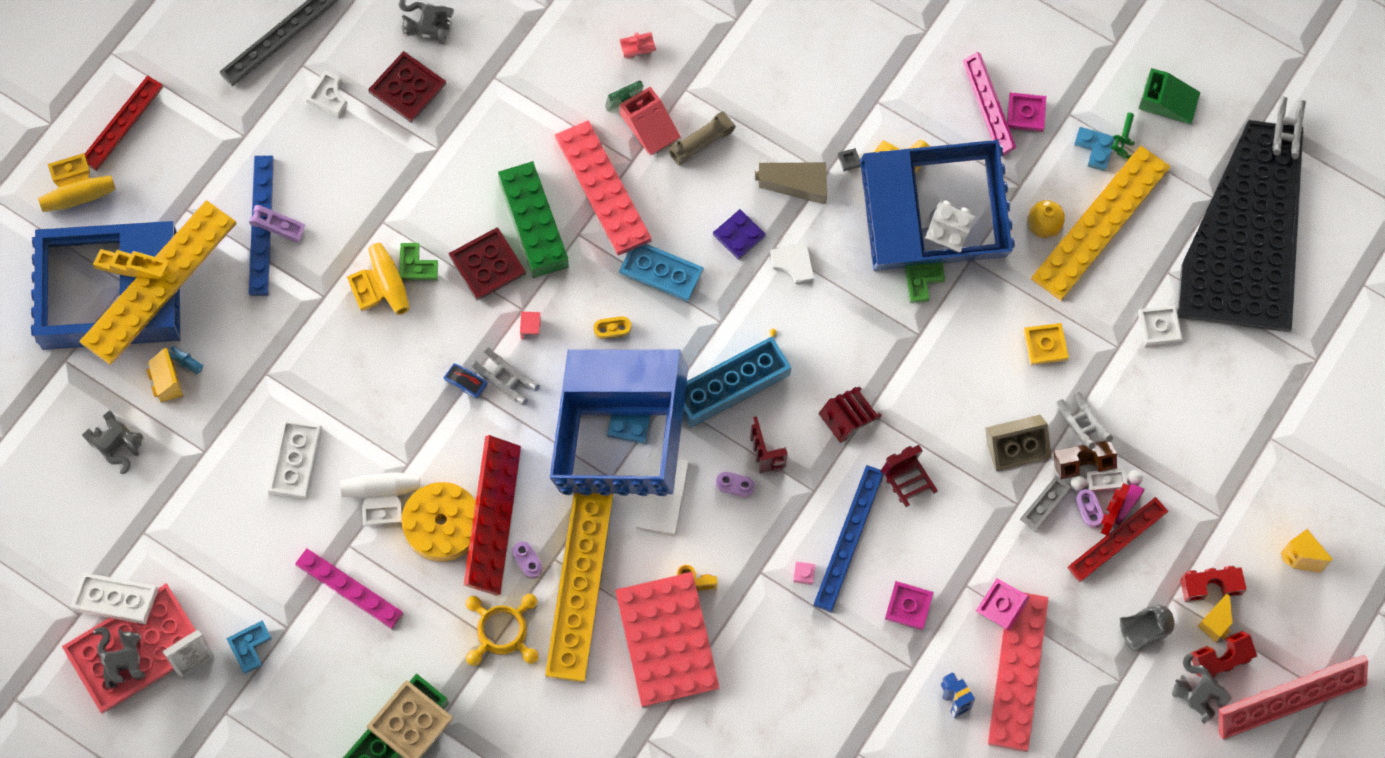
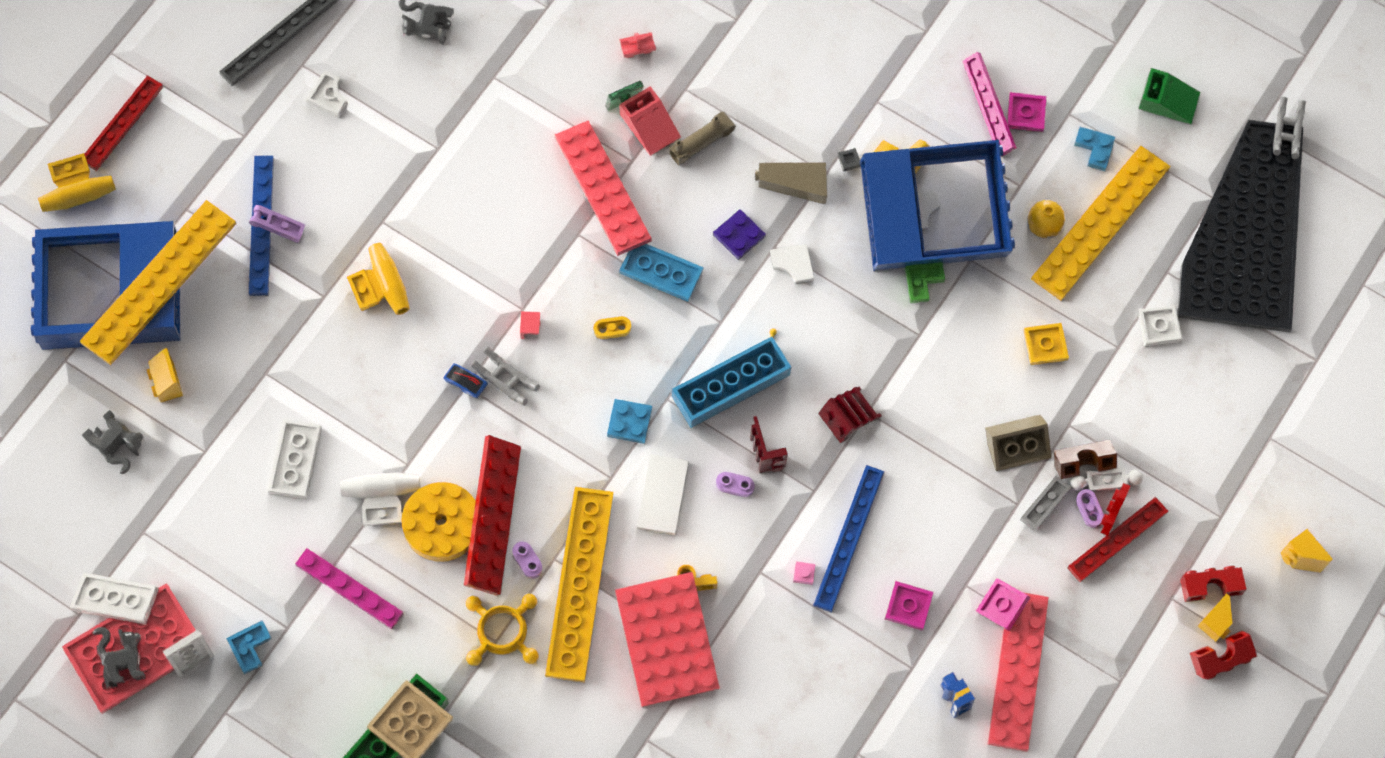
yellow slope [93,249,169,279] -> none
dark azure axle [169,346,203,374] -> none
dark red plate [368,51,446,123] -> none
bright green plate [399,243,438,281] -> none
dark red plate [448,227,526,301] -> none
green brick [498,161,569,278] -> none
blue panel [549,349,689,496] -> none
dark red plate [880,445,938,508] -> none
white plate [925,201,975,253] -> none
light grey piece [1057,392,1113,450] -> none
green piece [1111,112,1135,159] -> none
dark pink slope [1115,484,1145,525] -> none
dark grey piece [1120,605,1175,651] -> none
dark grey animal [1172,654,1233,724] -> none
coral plate [1219,655,1368,739] -> none

